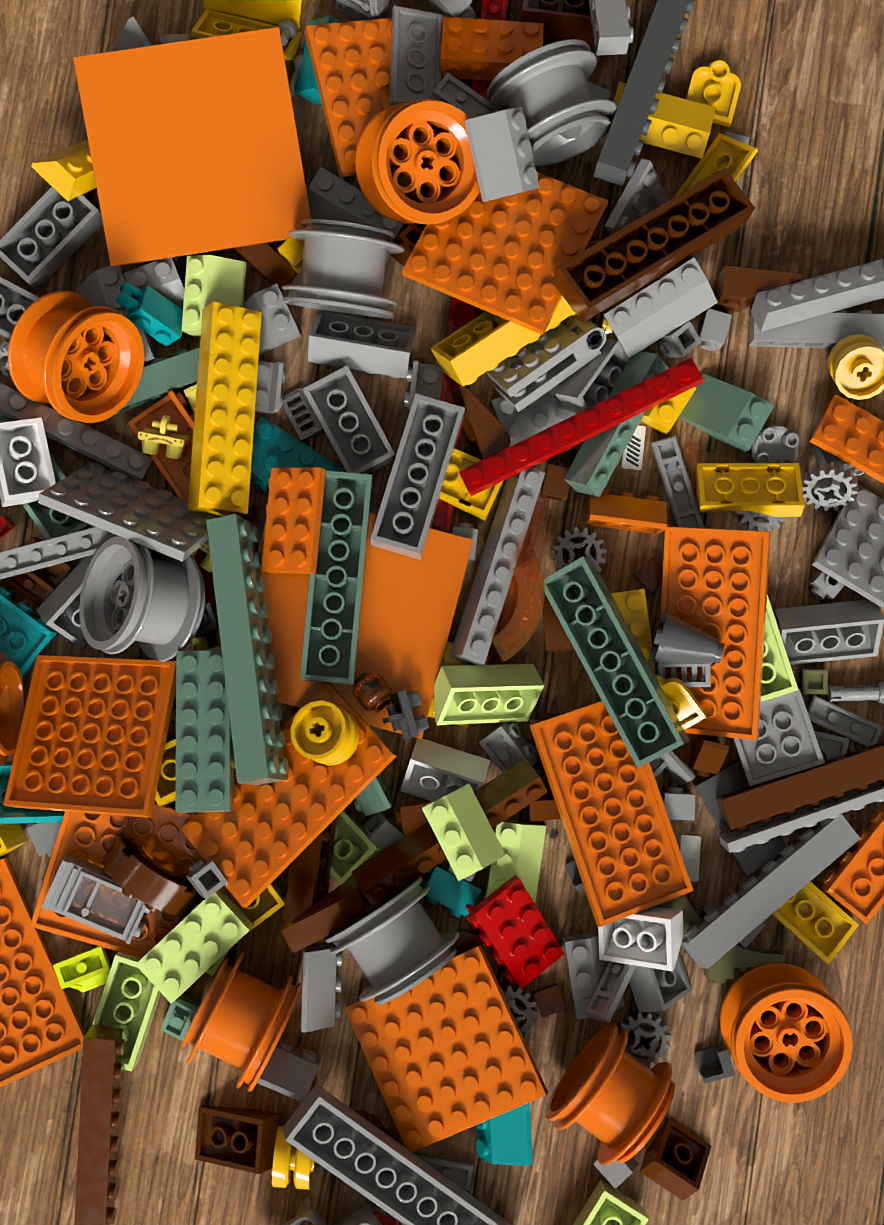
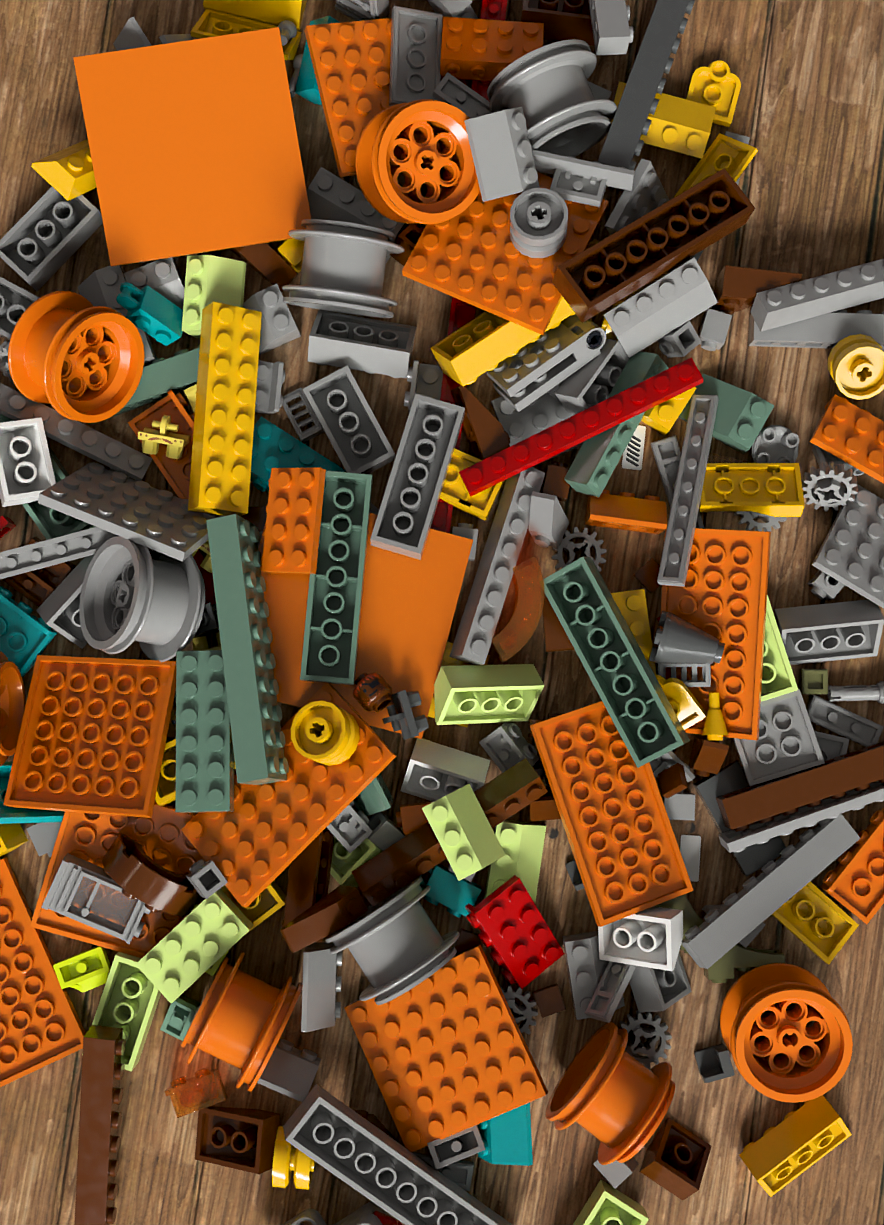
none -> clear orange bracket [165,1067,228,1118]
none -> light grey bracket [326,801,373,853]
none -> light grey slope [427,1125,486,1170]
none -> light grey wheel [510,188,568,258]
none -> light grey slope [529,491,569,548]
none -> light grey bracket [532,149,635,207]
none -> light grey tile [657,395,719,587]
none -> reddish brown tile [658,763,688,798]
none -> yellow cone [702,693,728,741]
none -> yellow slope [739,1095,852,1197]

